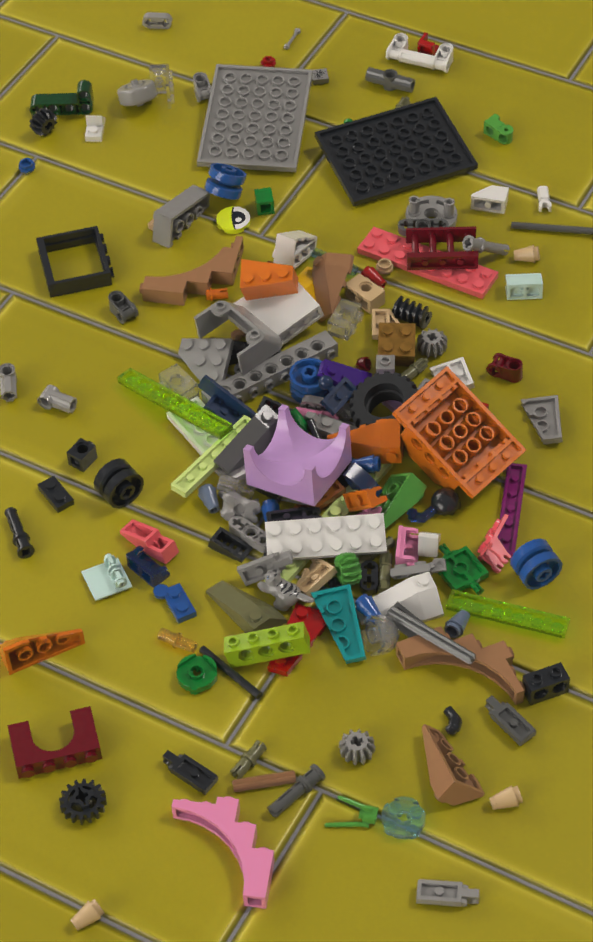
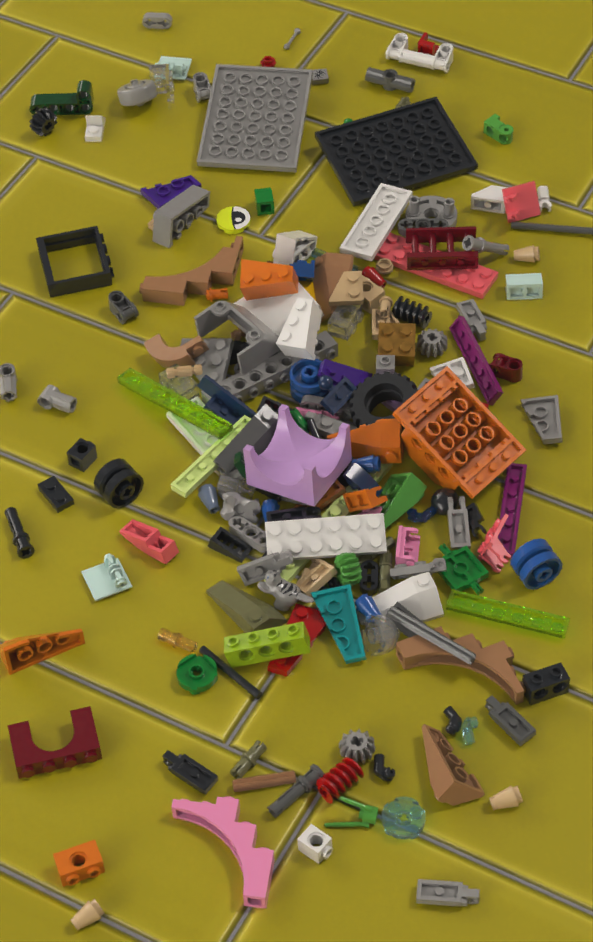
blue plate [18,158,35,173] -> none
black gear [59,779,107,825] -> none
clear blue hinge [126,546,170,588] -> none
blue hinge [153,583,197,624] -> none
blue wheel [204,163,247,200] -> none
dark red hinge [356,356,371,371] -> none
olive piece [401,358,429,380] -> none
white slope [418,532,441,558] -> none
sand blue cone [445,610,470,638] -> none
none -> orange brick [53,839,105,887]
none -> dark purple wing [140,175,201,209]
none -> medium nougat arch [144,334,209,369]
none -> light aqua hinge [154,56,192,80]
none -> tan axle [166,364,203,379]
none -> dark green tile [234,451,246,478]
none -> white wedge [276,298,322,360]
none -> blue brick [289,260,315,282]
none -> white brick [297,824,333,864]
none -> red piece [316,757,364,804]
none -> tan wing [329,271,364,306]
none -> white plate [340,183,413,261]
none -> black arm [374,754,395,782]
none -> tan pin [379,296,393,319]
none -> light grey hinge [447,496,471,550]
none -> magenta tile [449,315,503,406]
none -> light grey hinge [456,299,487,341]
none -> clear light blue arm [462,717,478,745]
none -> black plate [466,502,487,539]
none -> coral plate [502,181,541,223]

